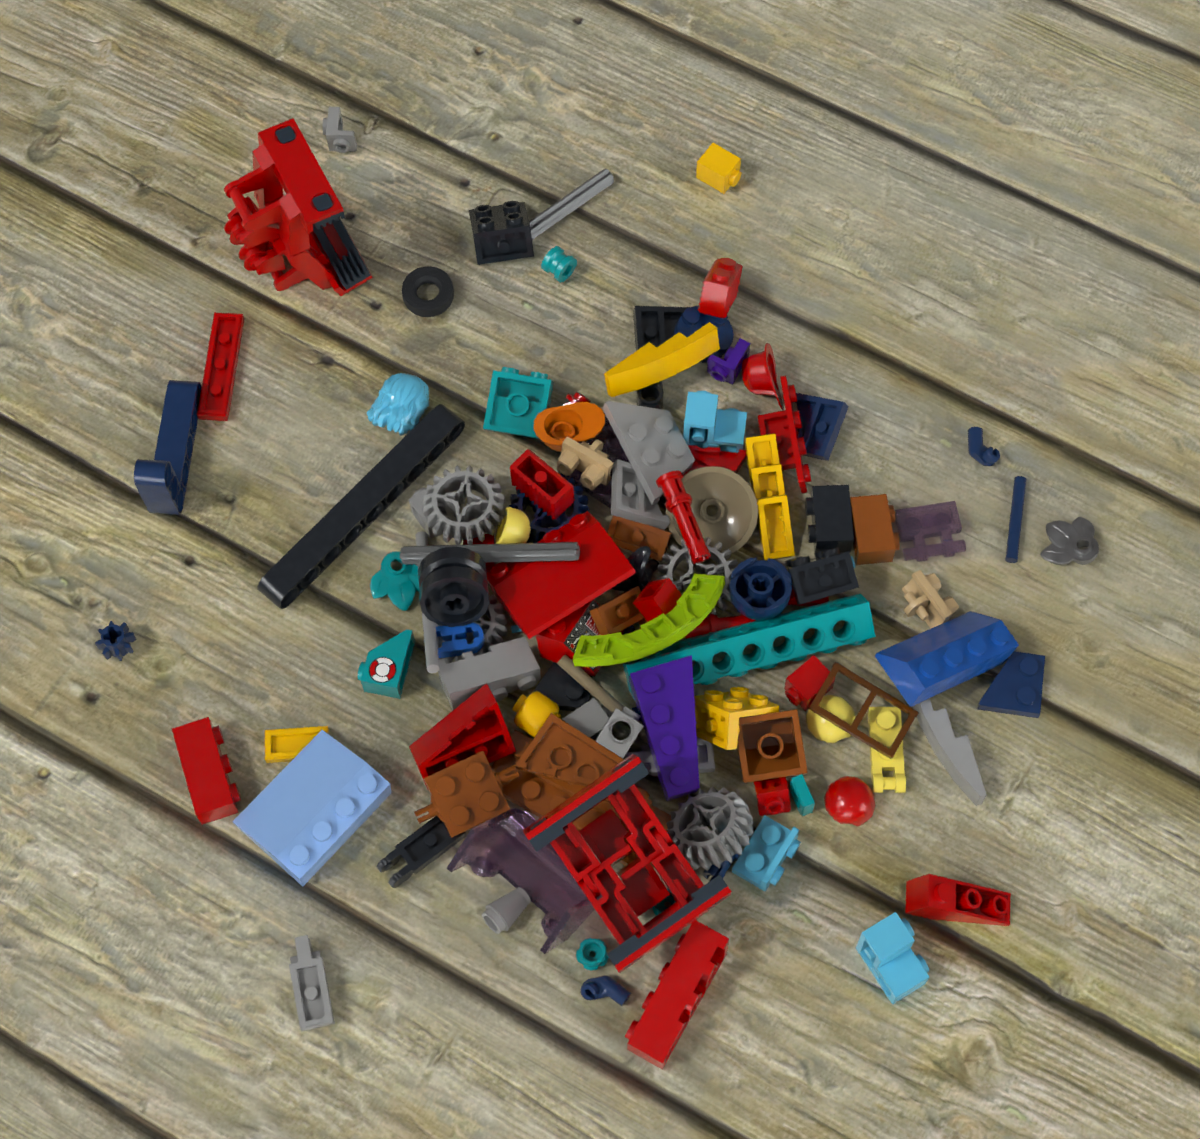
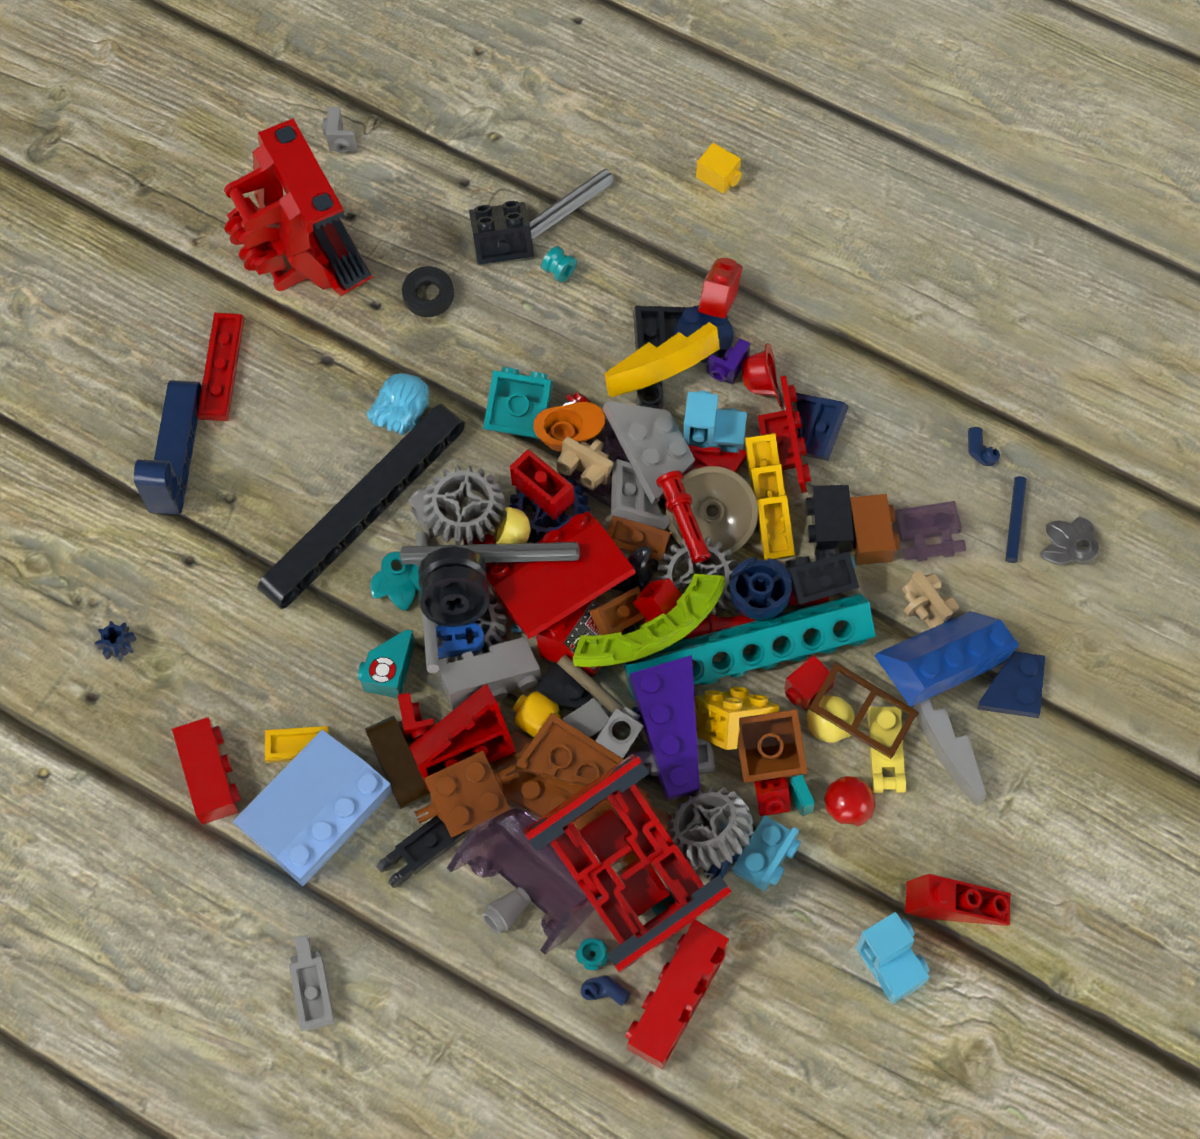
none -> dark brown beam [365,715,430,809]
none -> red bracket [397,693,436,741]

